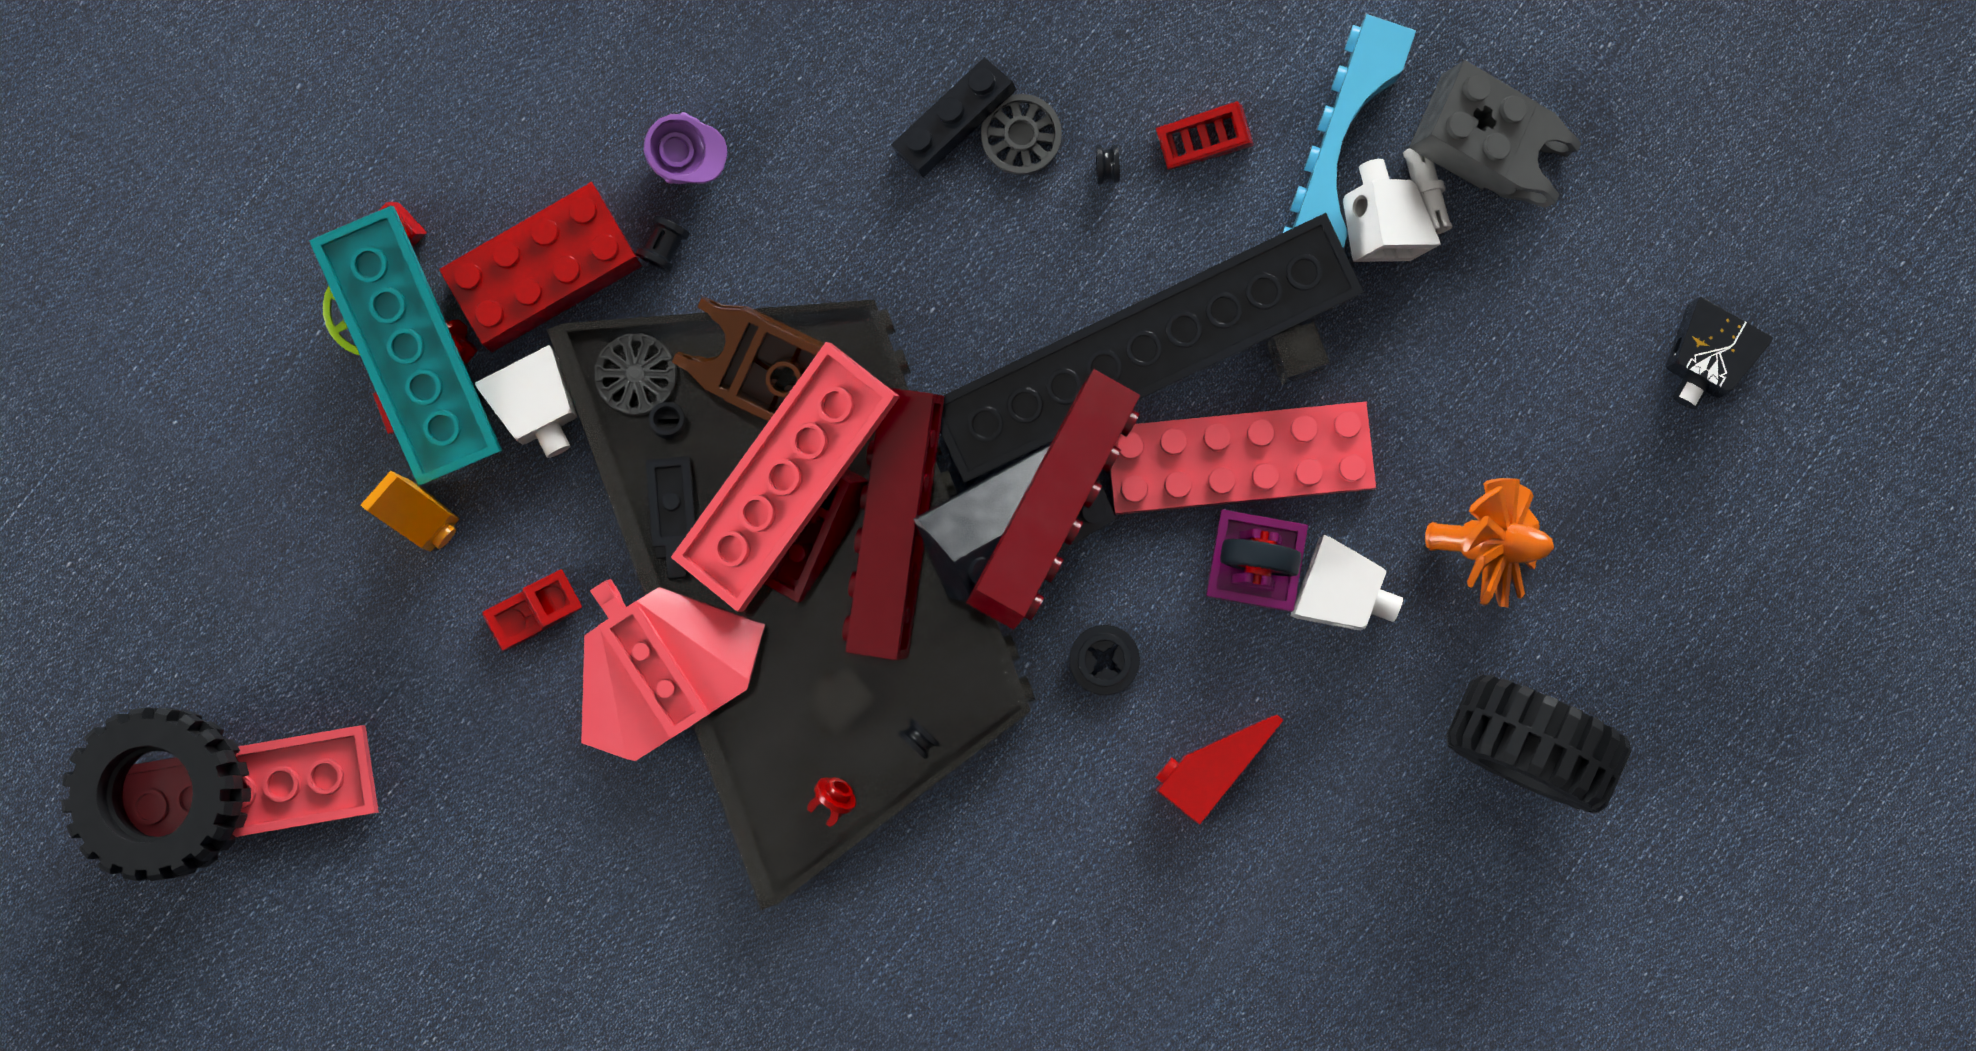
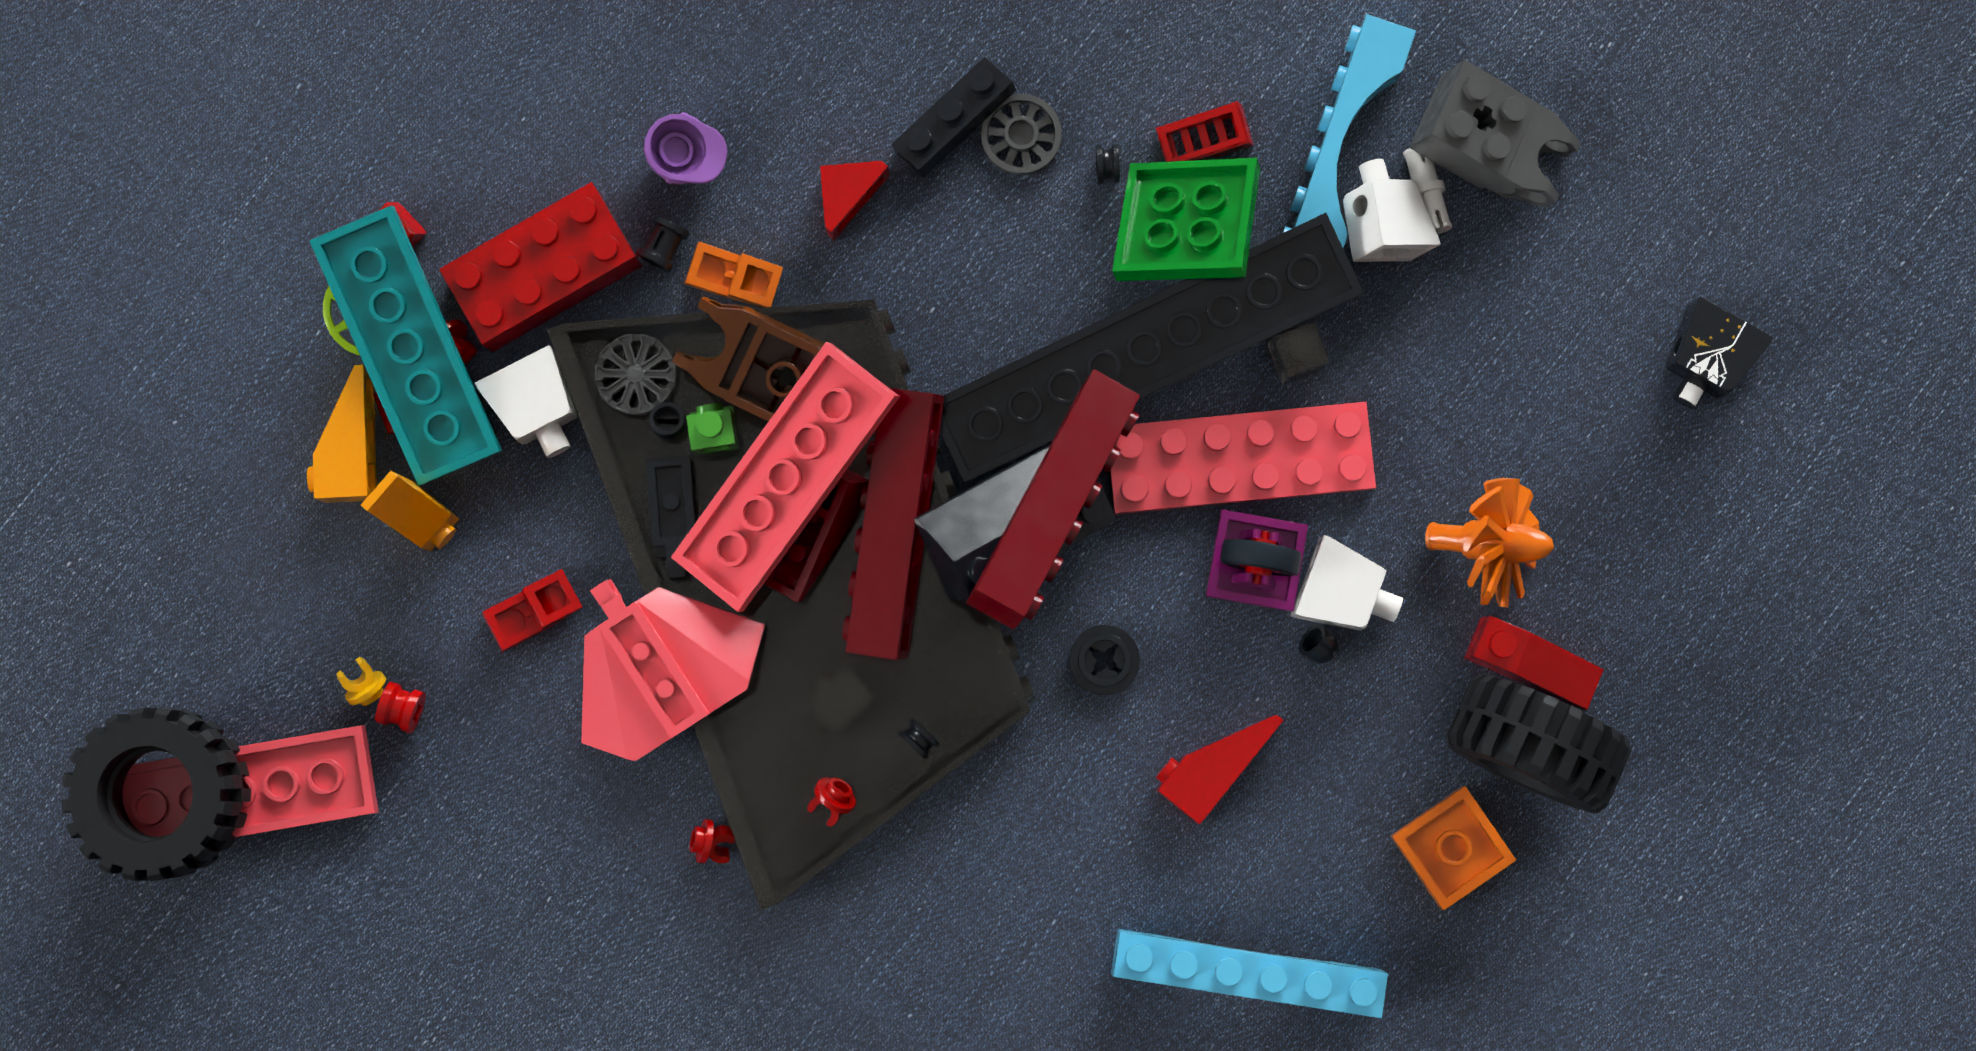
none -> light orange slope [307,365,377,503]
none -> yellow plate [336,656,386,706]
none -> red wheel [375,681,426,734]
none -> orange slope [684,241,783,309]
none -> bright green brick [686,403,740,456]
none -> red plate [689,819,736,864]
none -> red slope [820,161,890,240]
none -> medium azure arch [1111,928,1388,1018]
none -> green plate [1112,158,1260,281]
none -> black hinge [1299,625,1338,664]
none -> orange plate [1390,786,1516,910]
none -> red slope [1464,615,1604,710]

